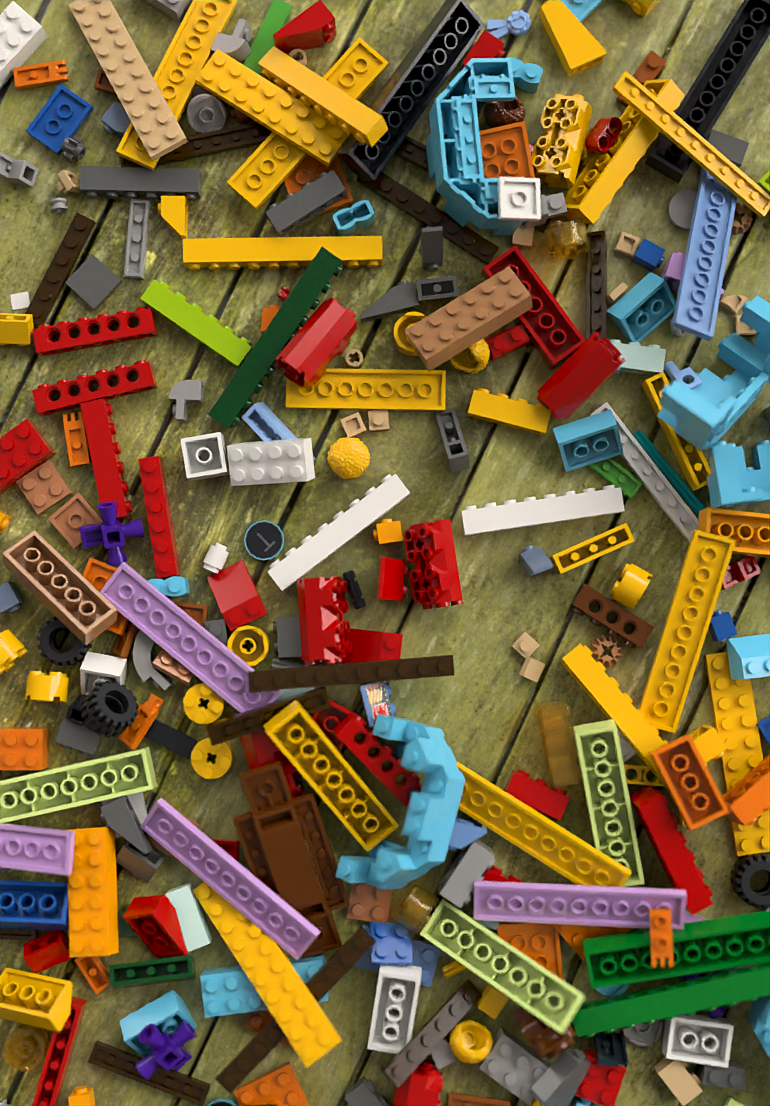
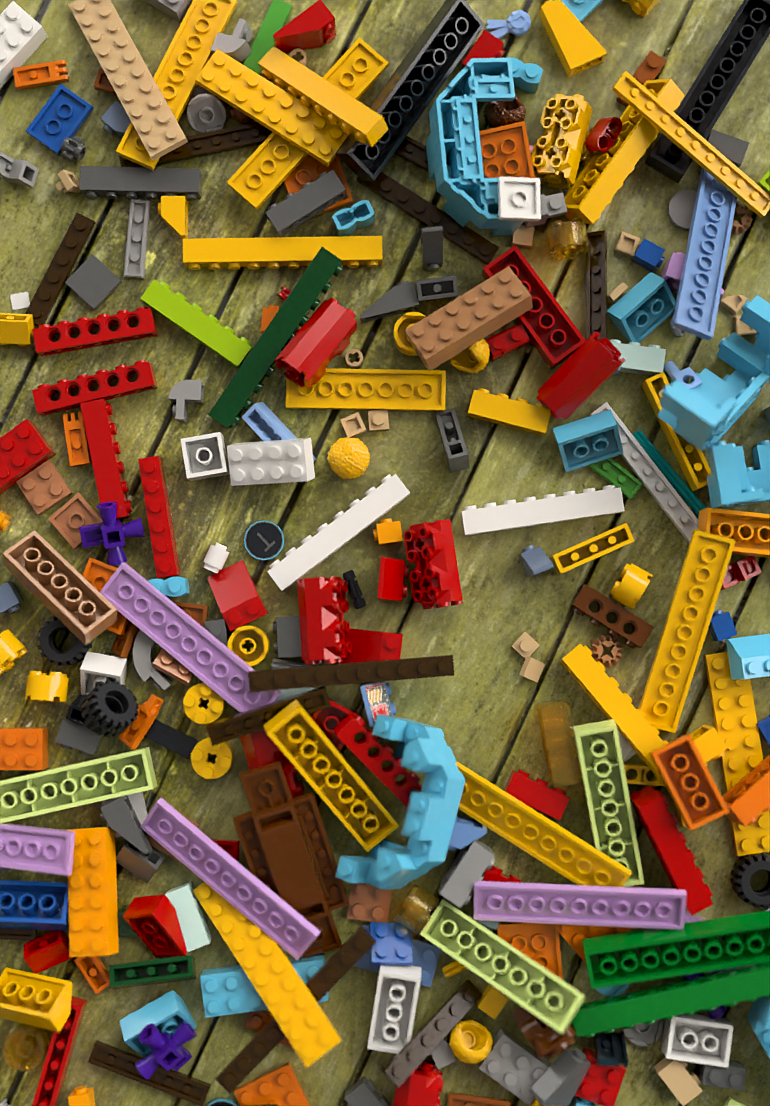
light grey bush [49,198,68,214] -> none
orange hinge [649,909,673,968] -> none

